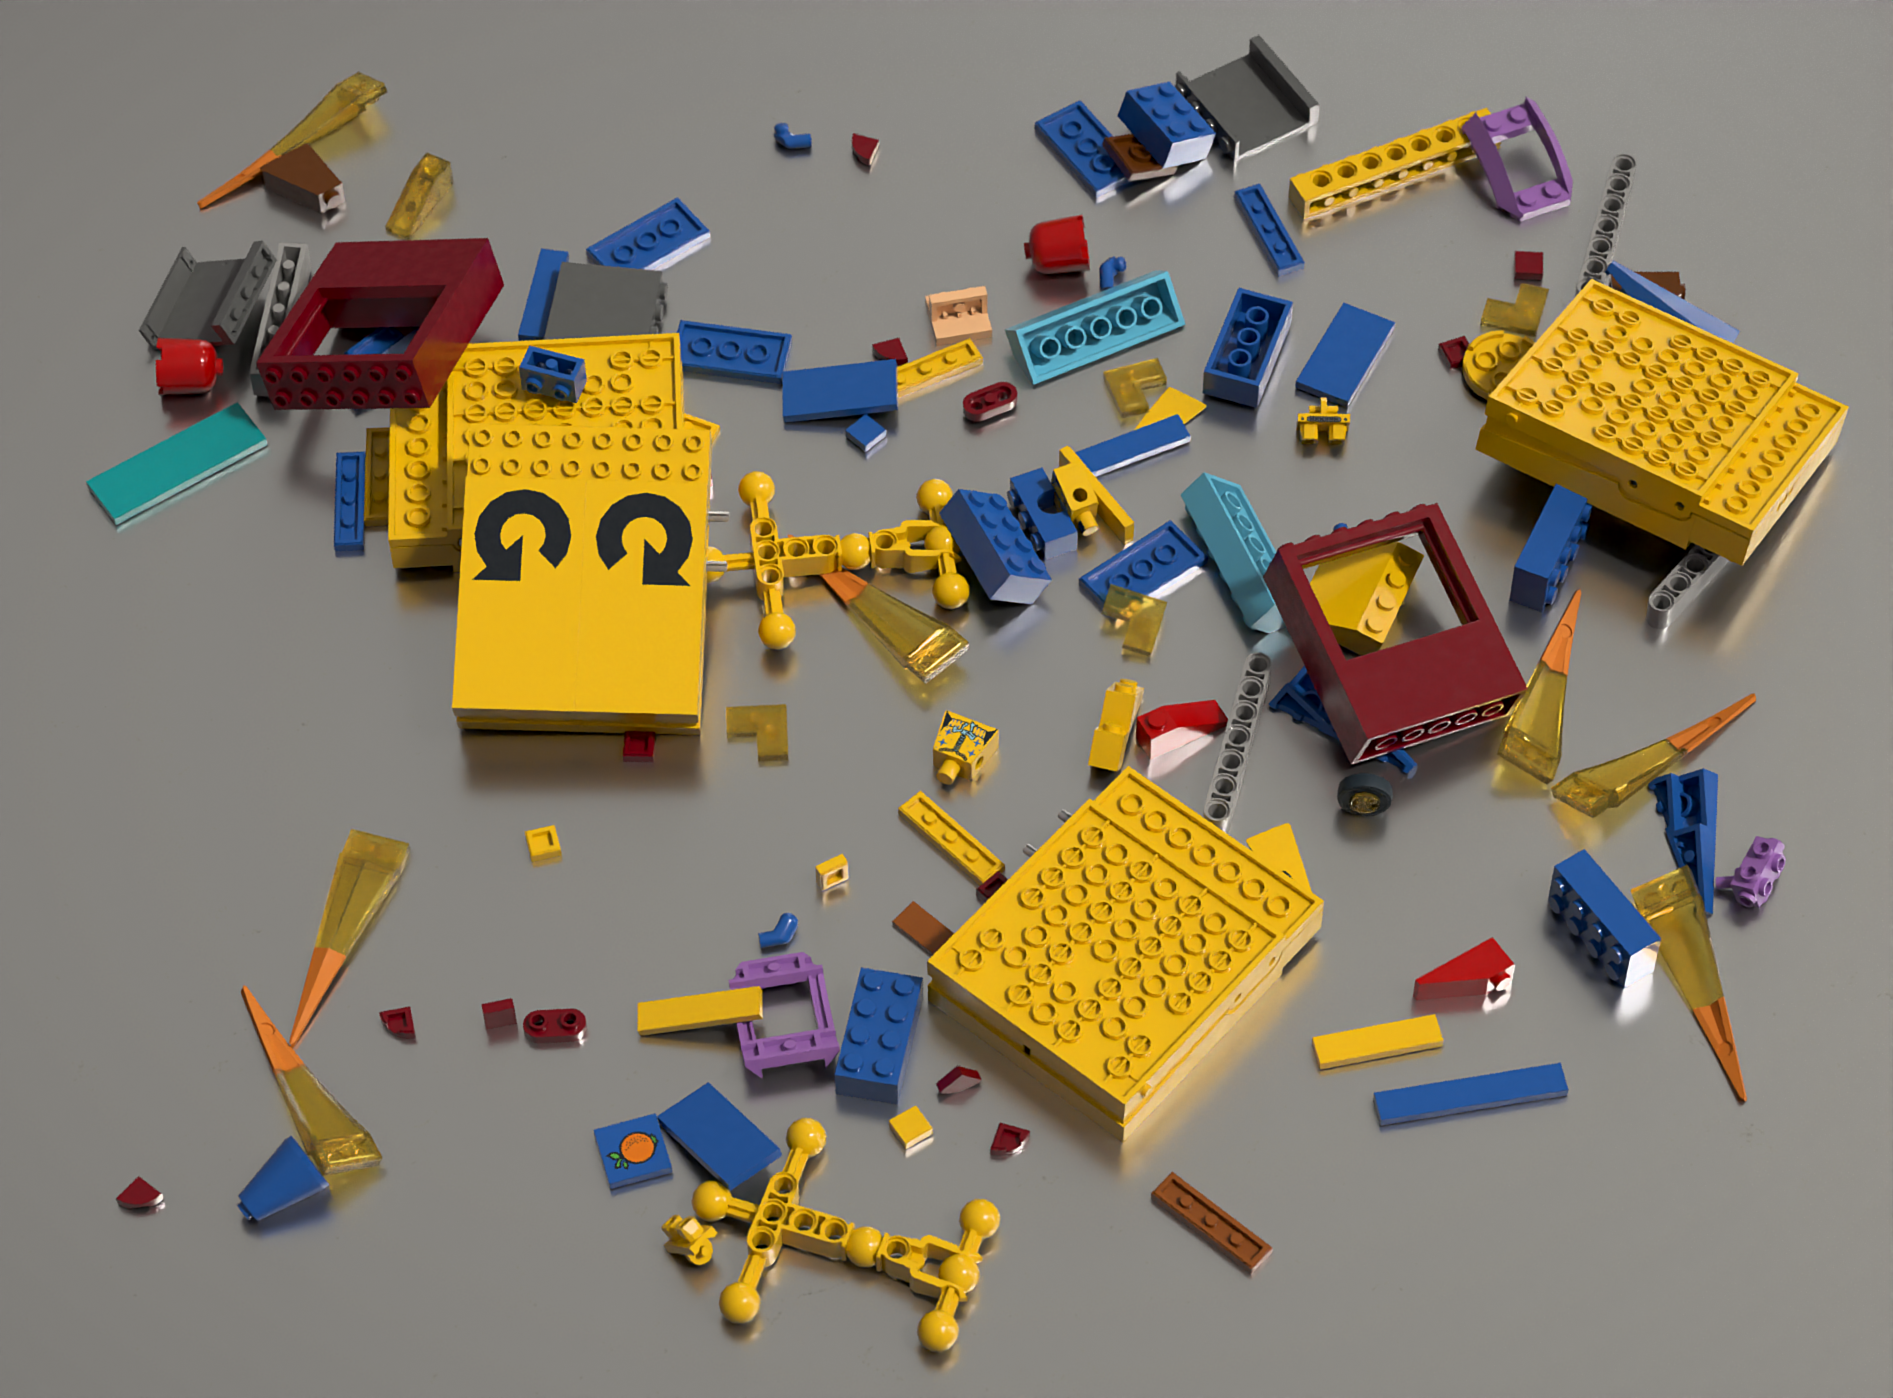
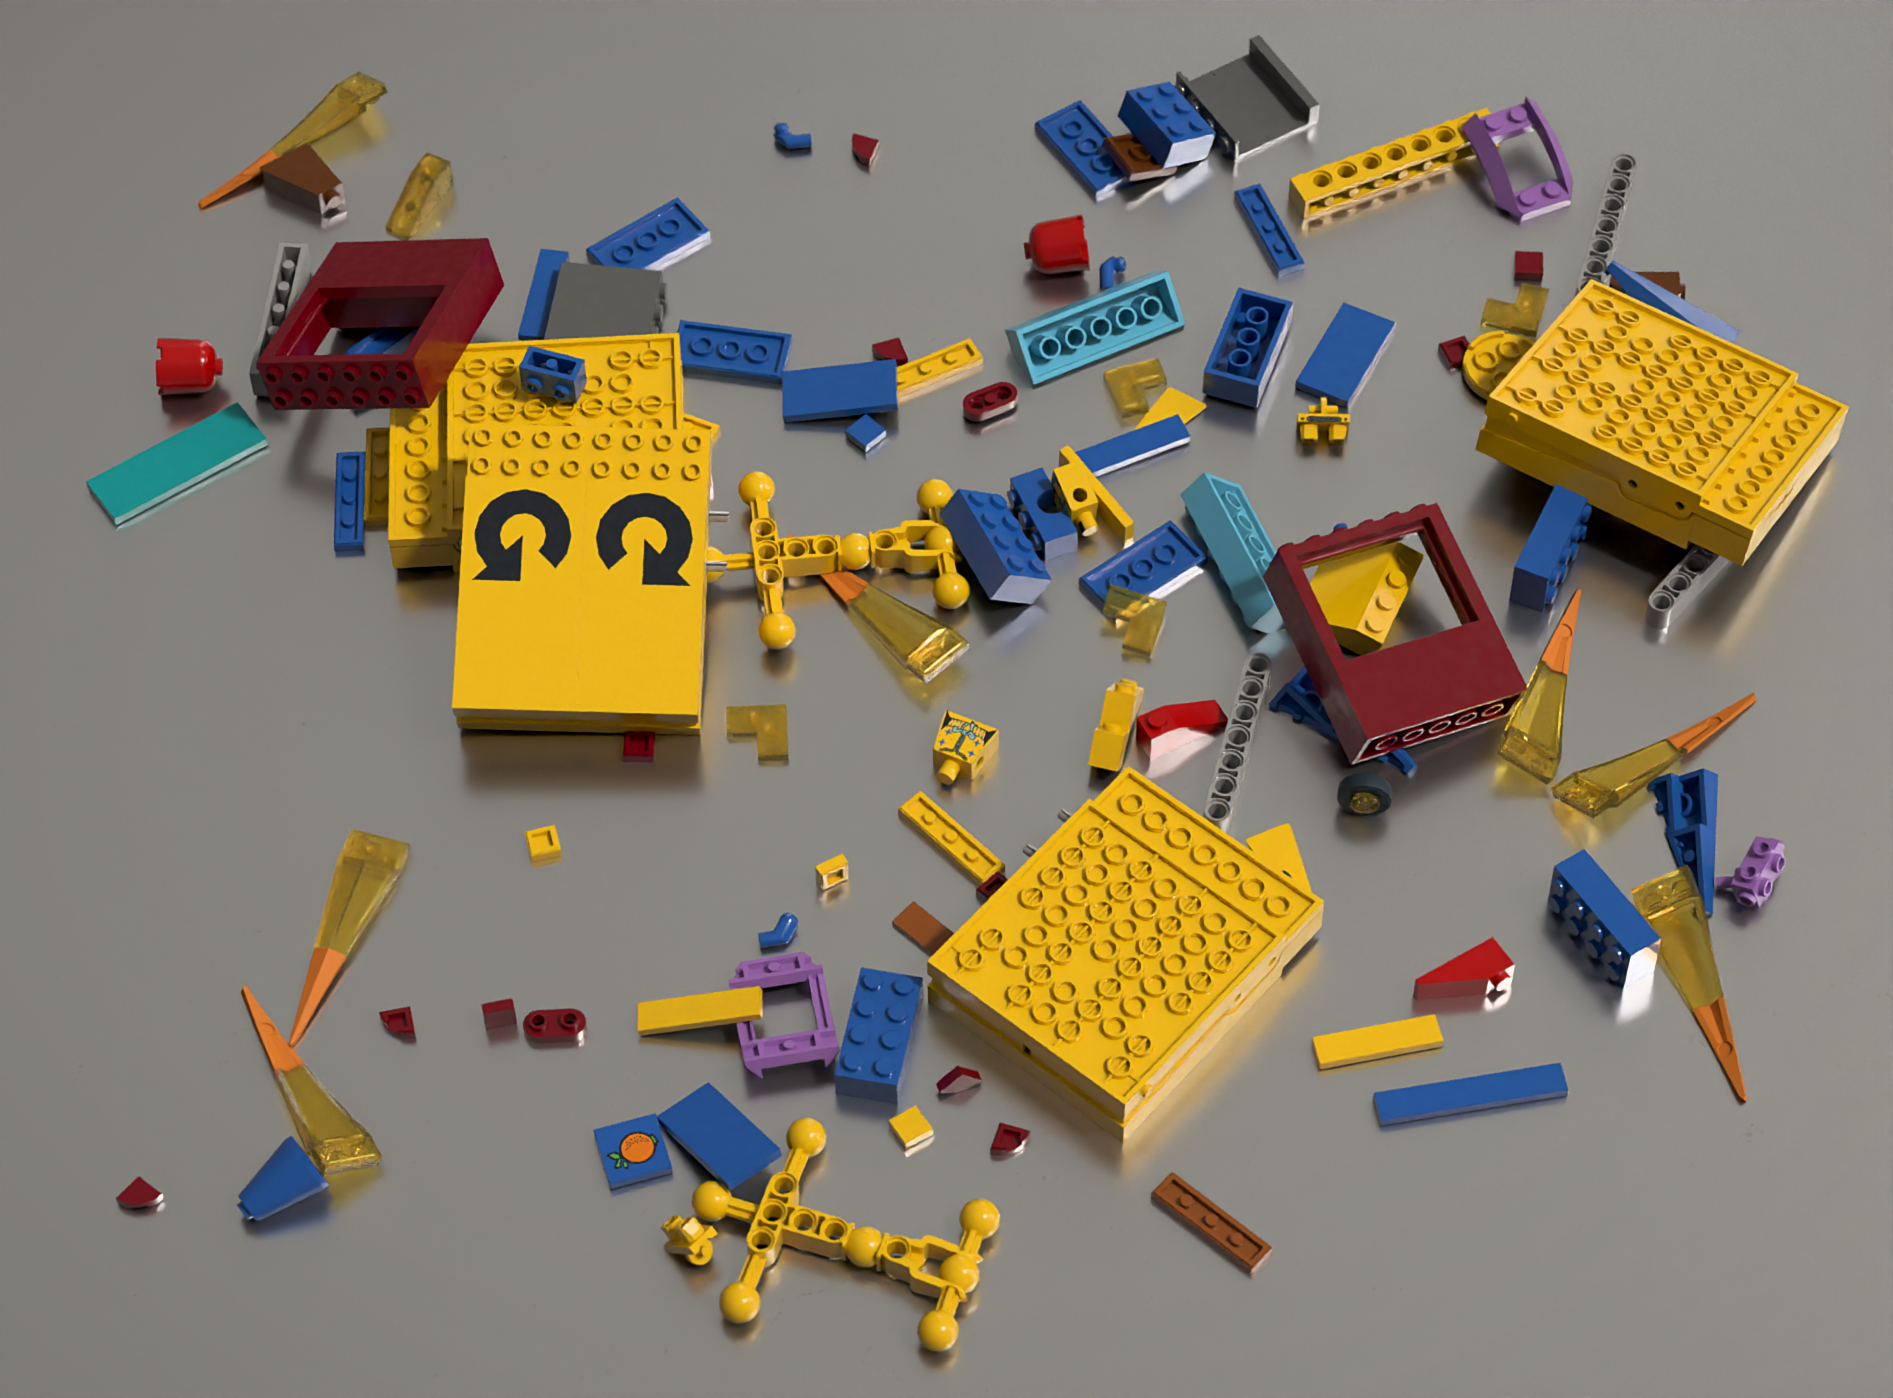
dark grey panel [139,241,277,350] -> none
light nougat bracket [925,286,992,346] -> none

